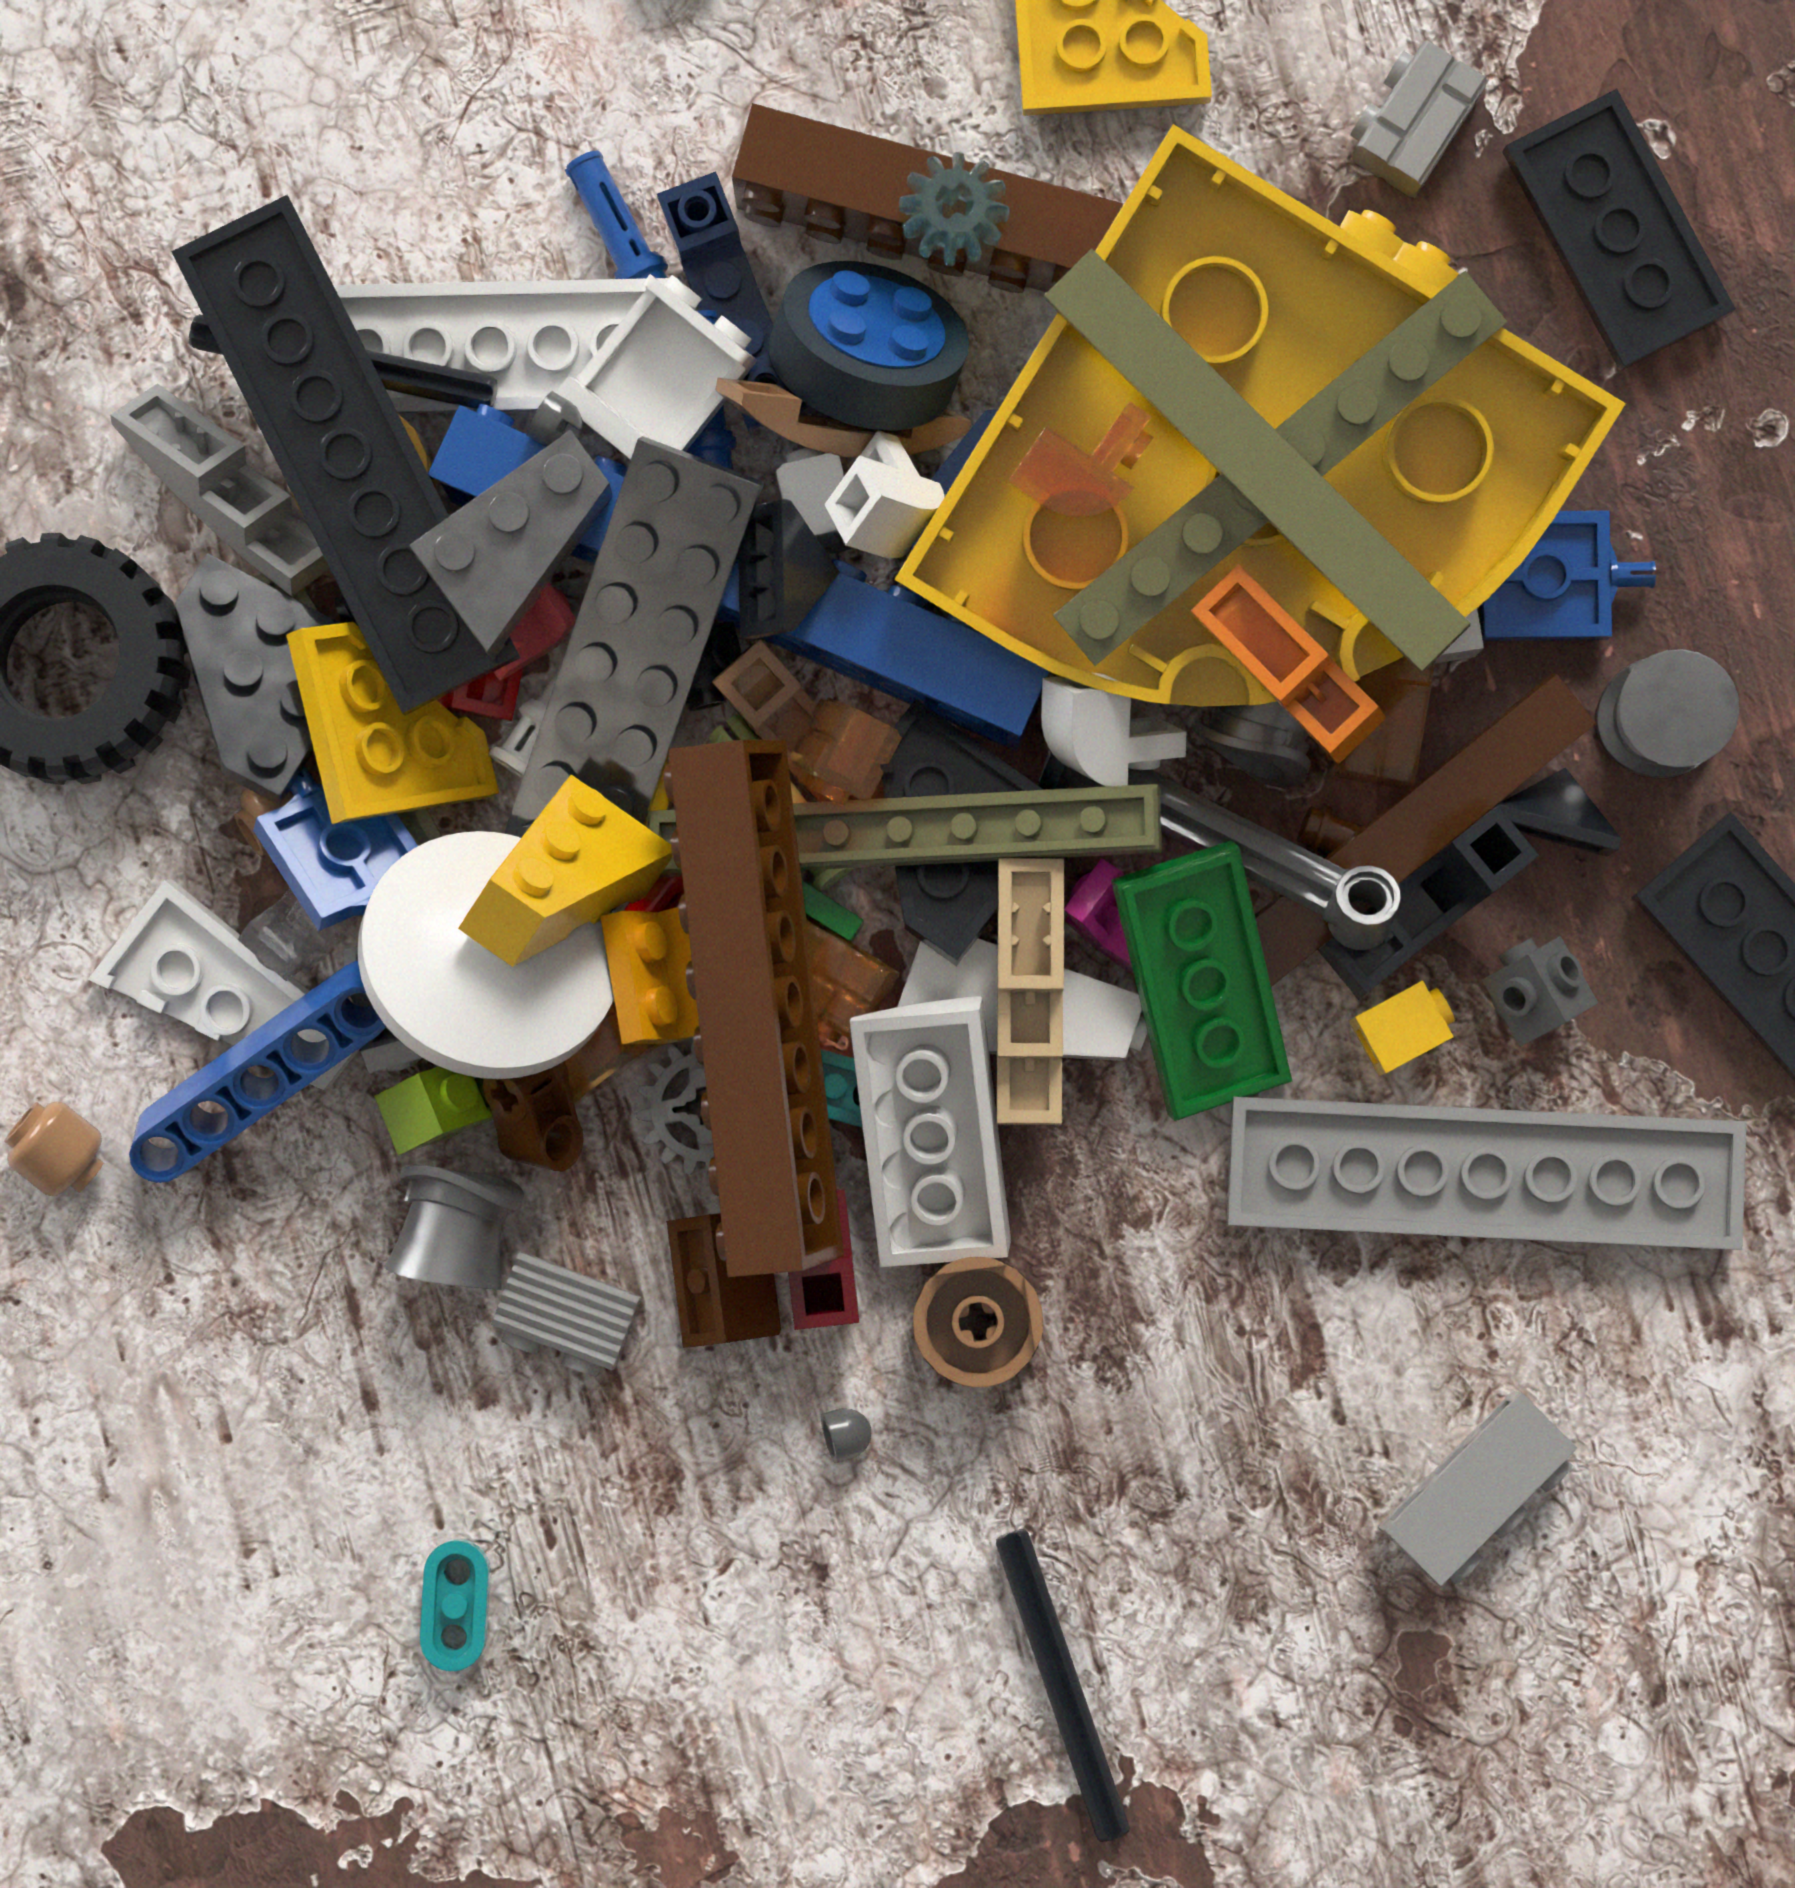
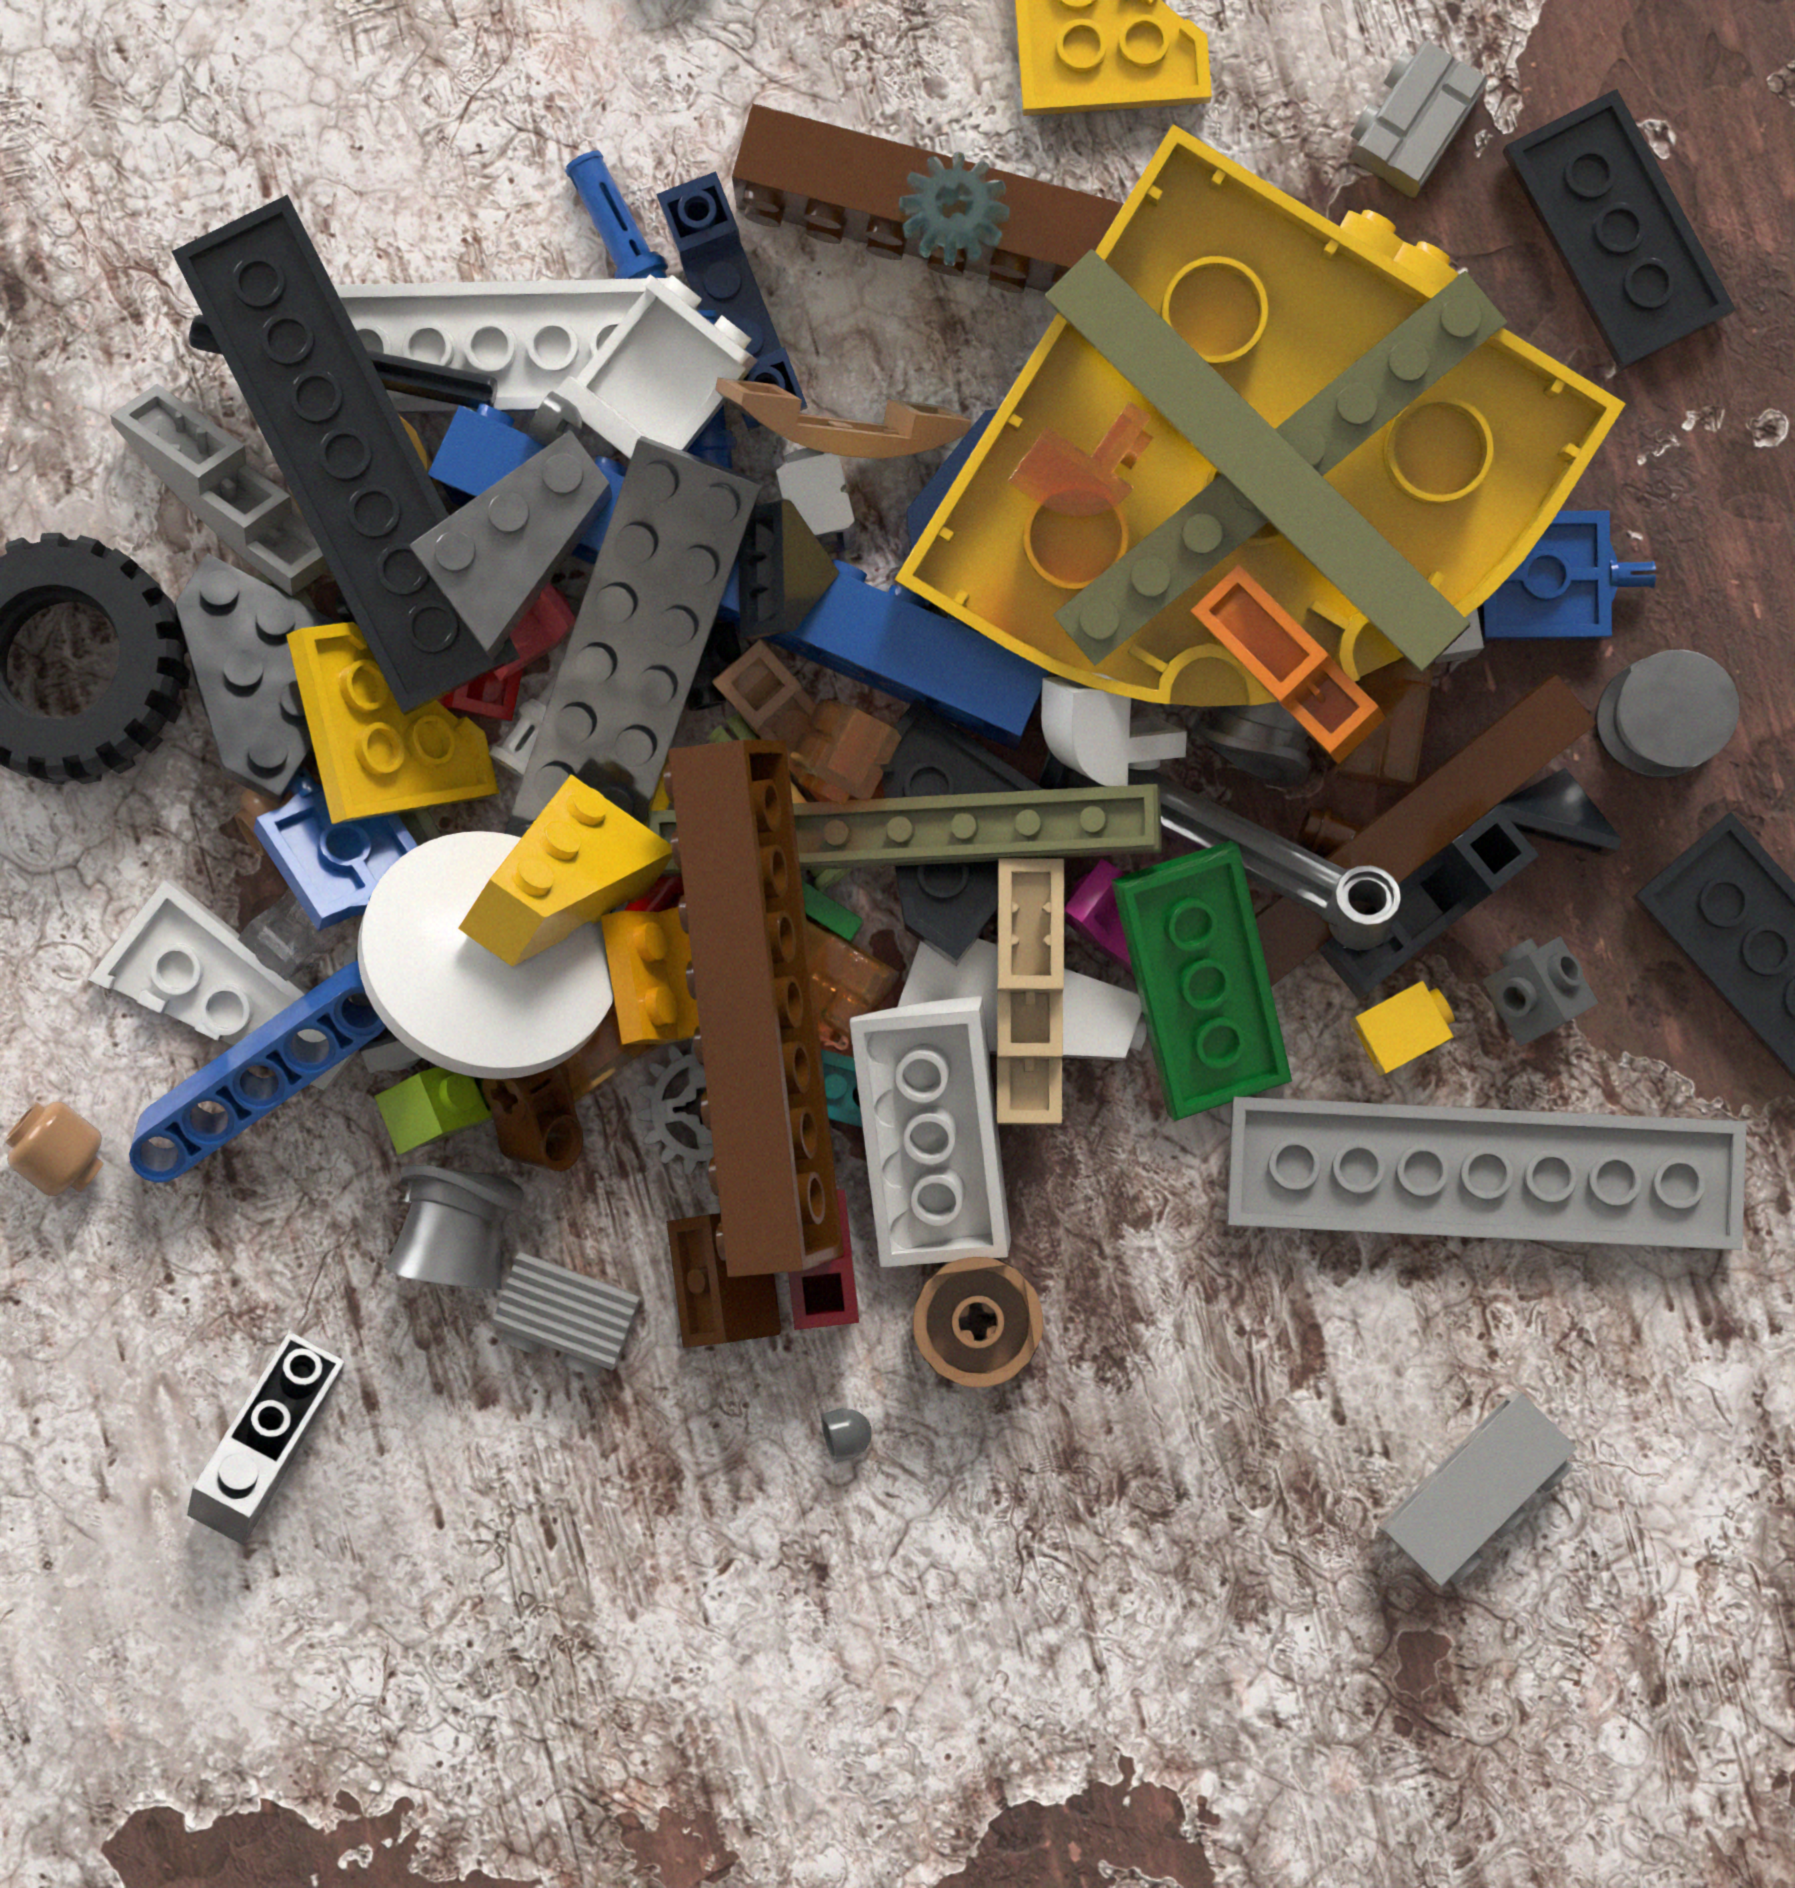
teal plate [420,1539,491,1671] -> none
black wheel [769,261,969,430] -> none
white brick [824,430,944,558] -> none
black axle [996,1529,1130,1842] -> none
none -> slope [187,1331,345,1546]

